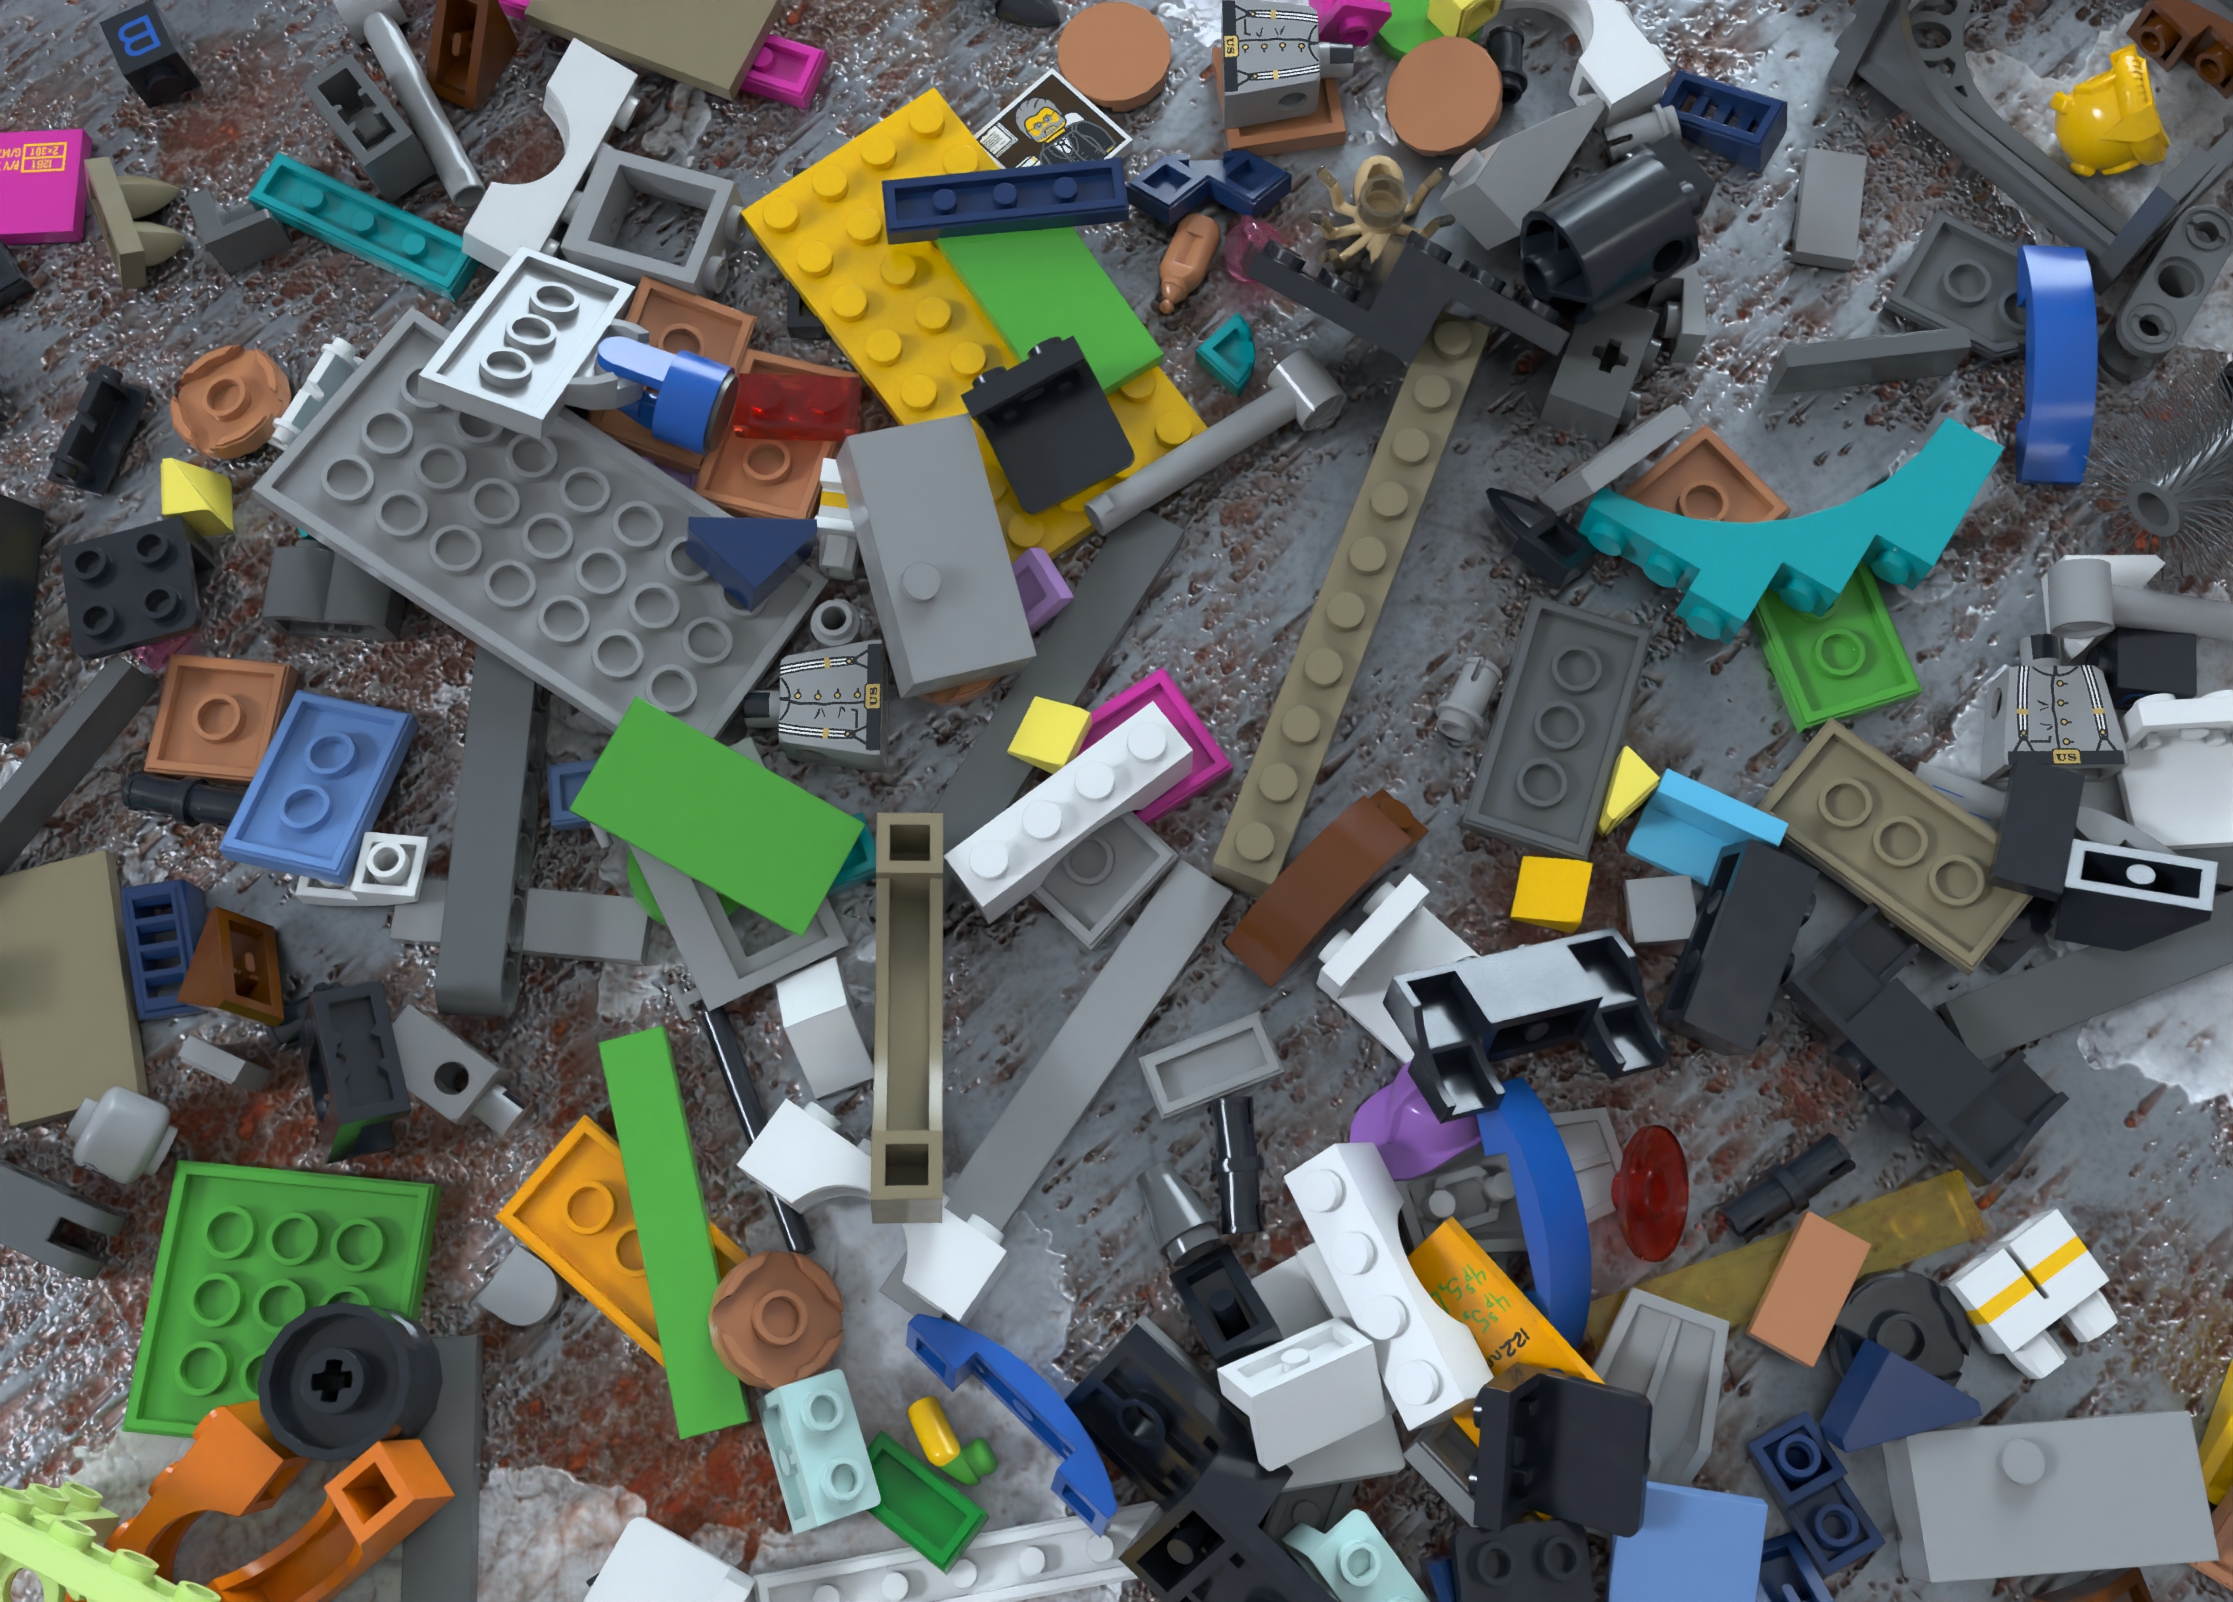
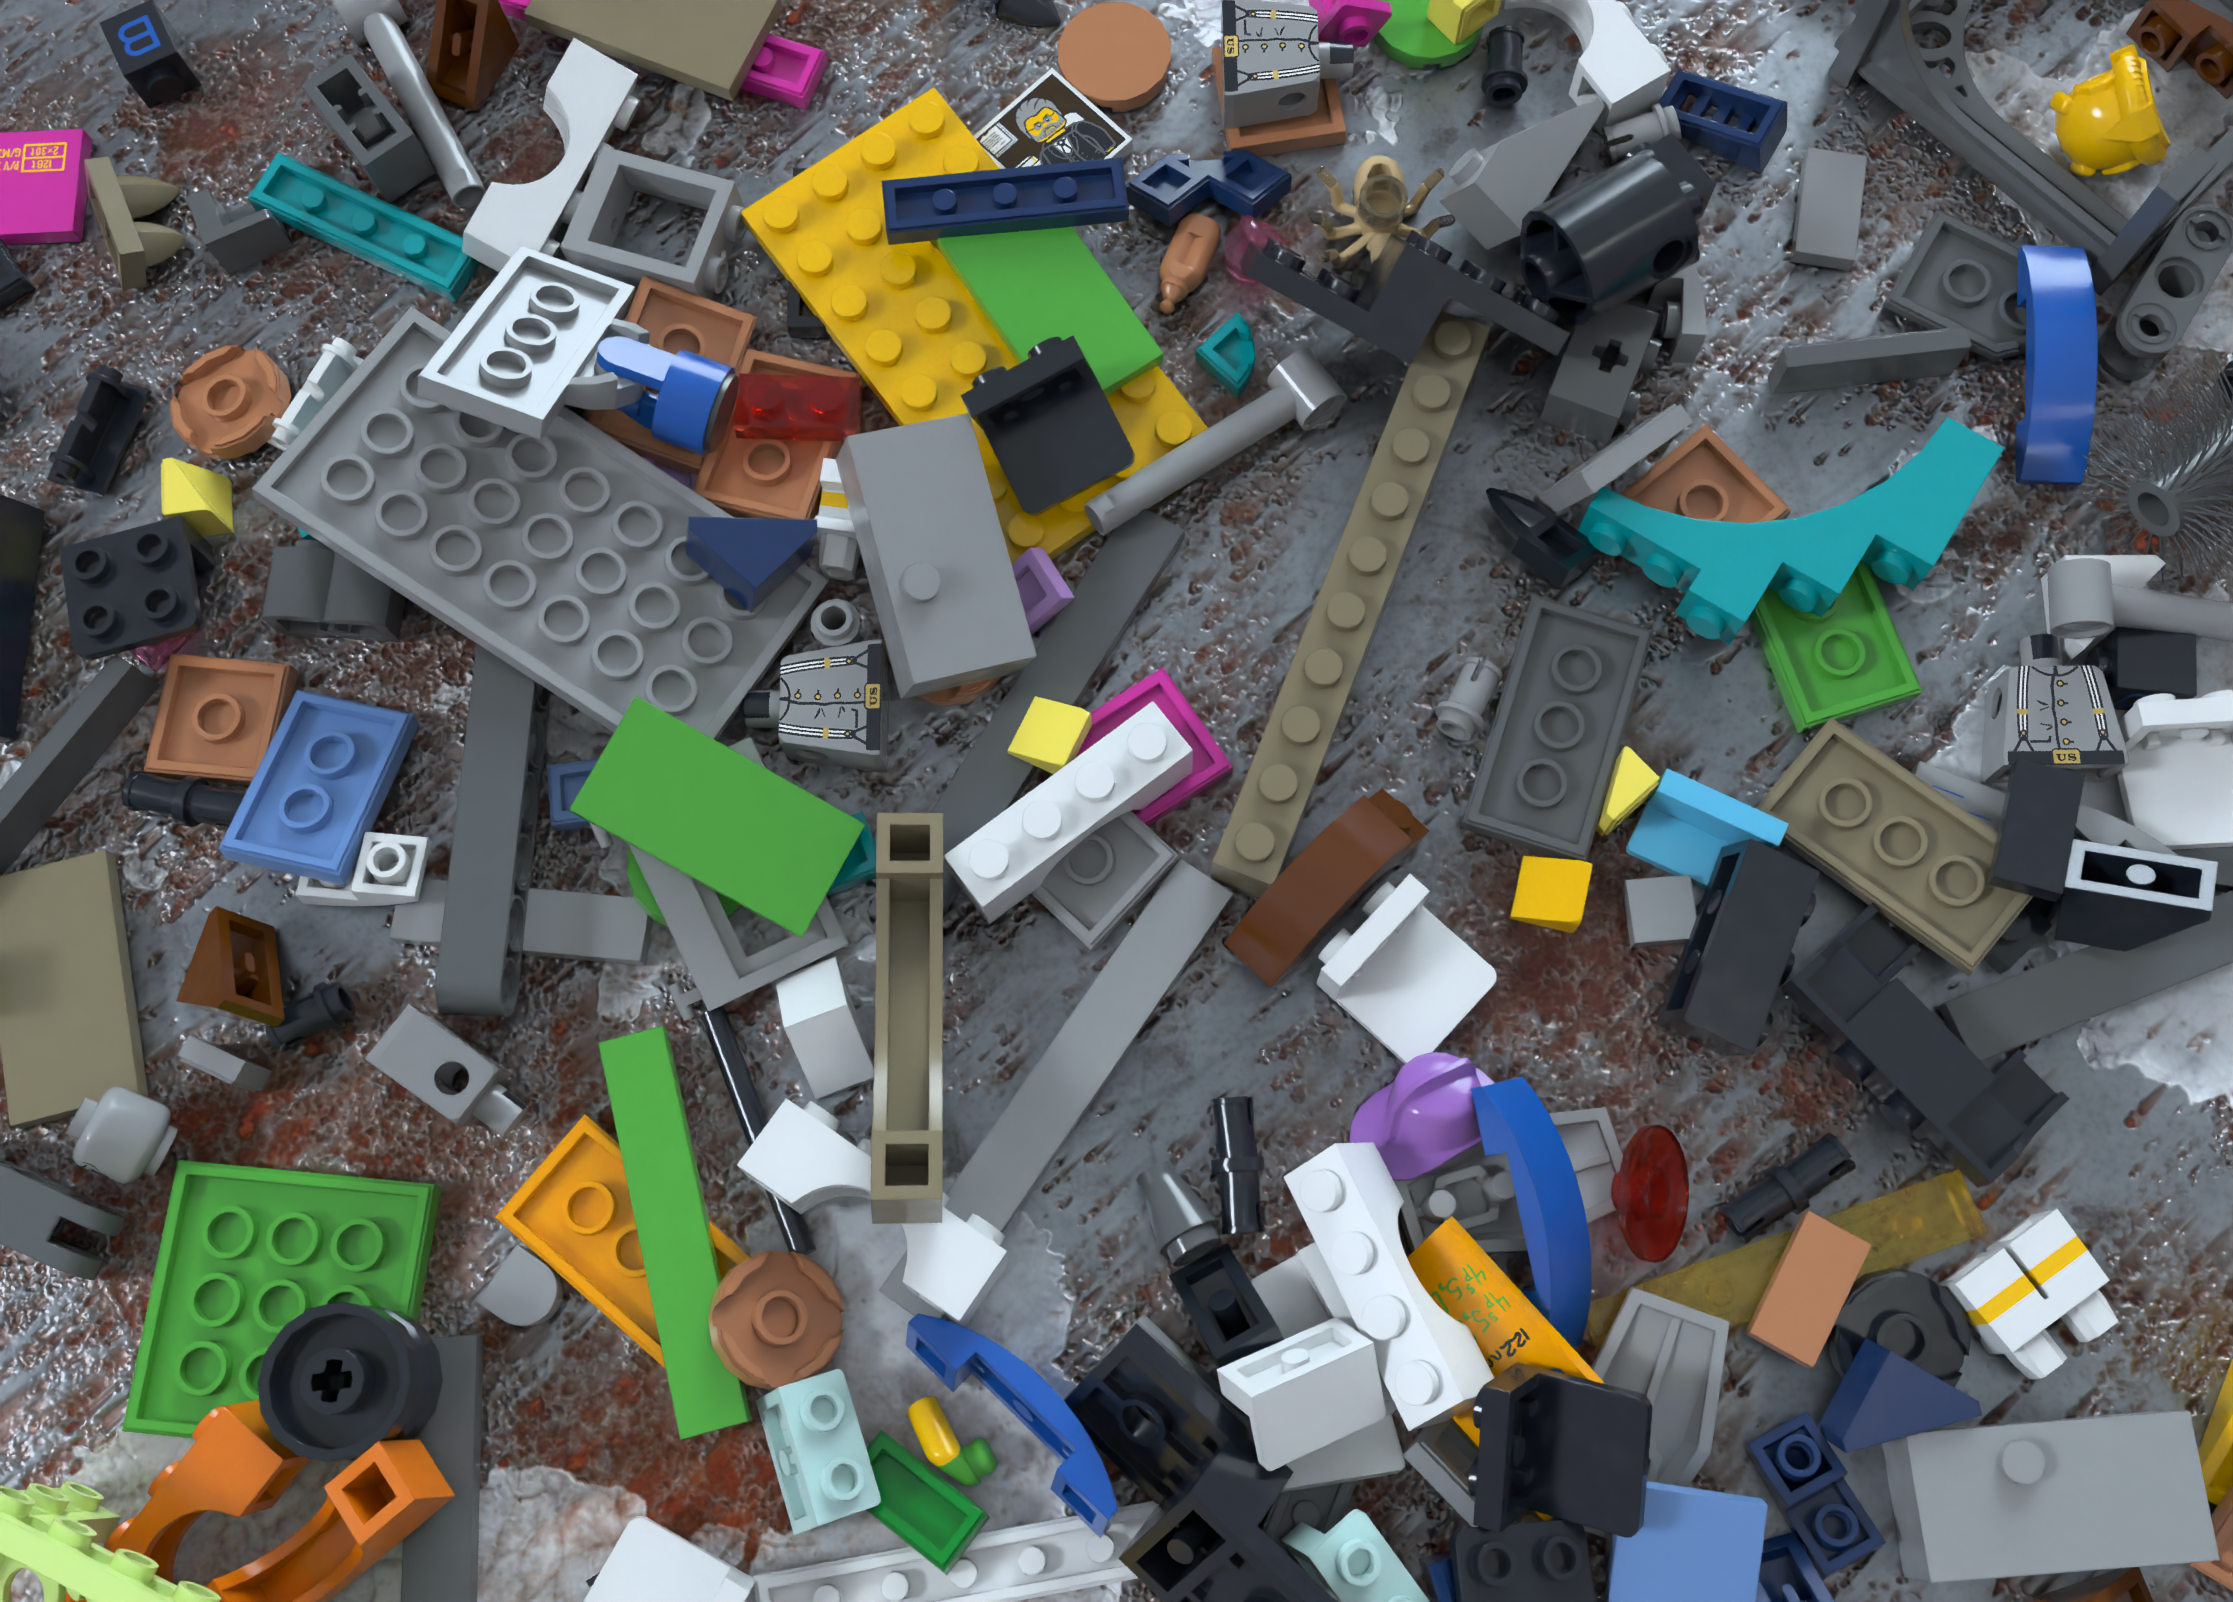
dark blue slope [121,879,208,1022] -> none
black panel [299,980,412,1165] -> none
light grey tile [1138,1011,1285,1122] -> none
black bracket [1383,927,1673,1124] -> none
nougat tile [1385,36,1503,157] -> none

